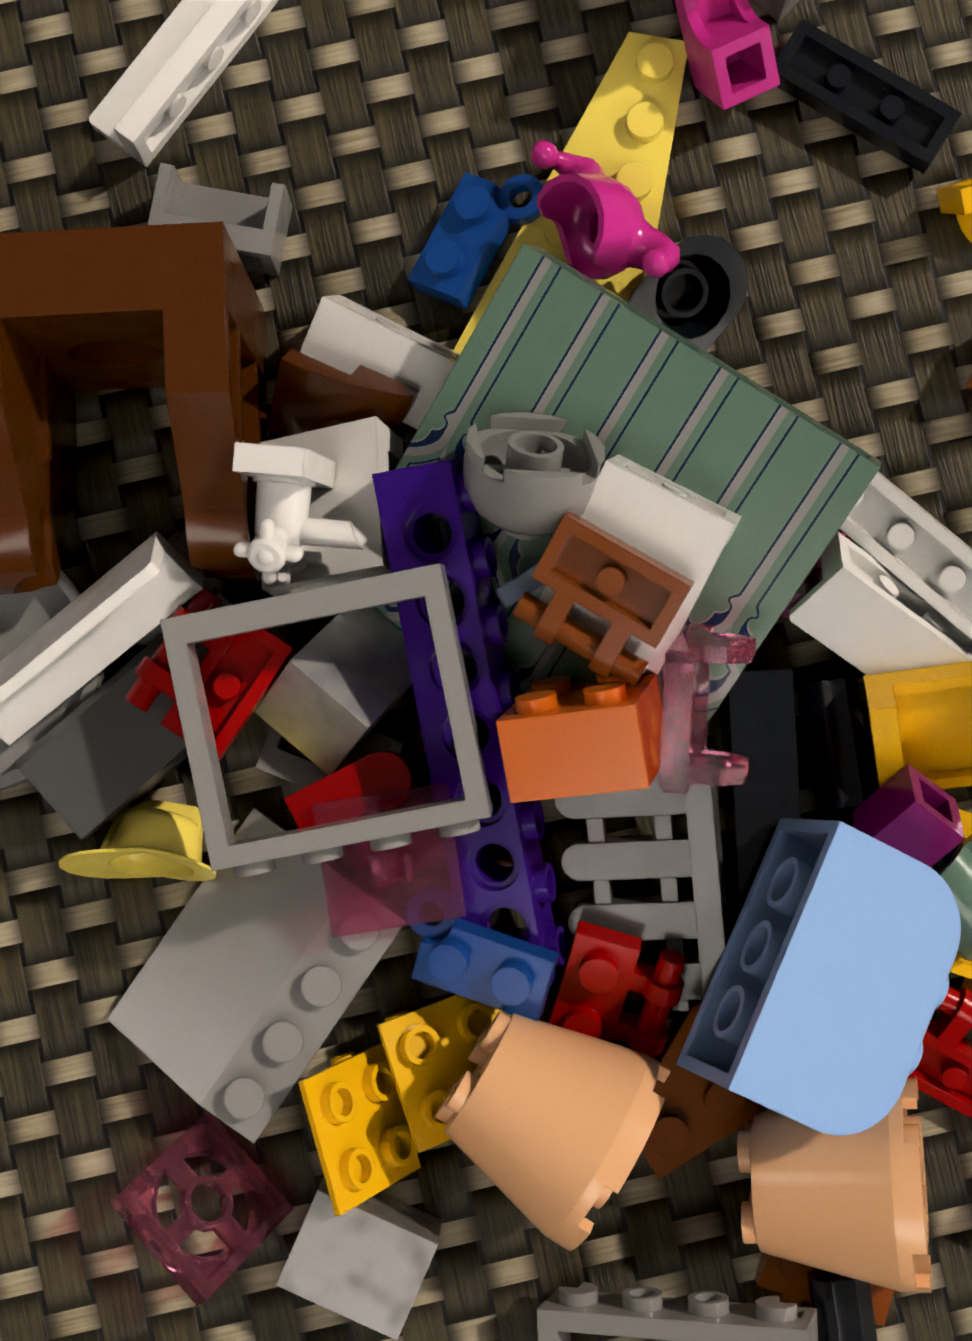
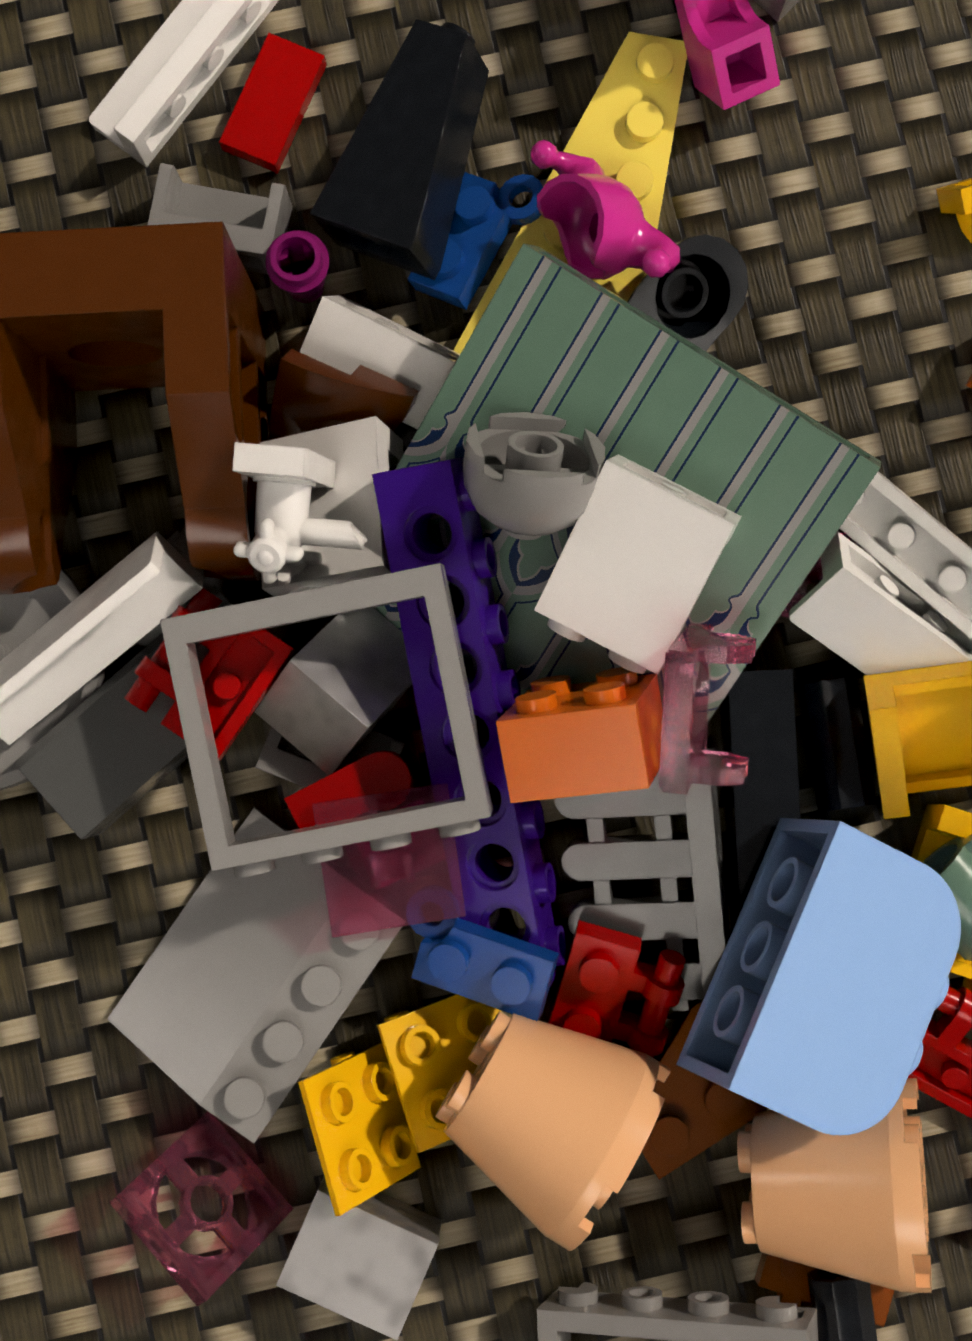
light yellow piece [58,800,216,881] -> none
sand blue piece [495,564,544,608] -> none
dark orange plate [512,512,695,687] -> none
black plate [776,19,962,174] -> none
magenta brick [851,763,965,867] -> none
none -> red tile [219,33,327,173]
none -> magenta cone [265,230,329,303]
none -> black slope [310,19,489,280]

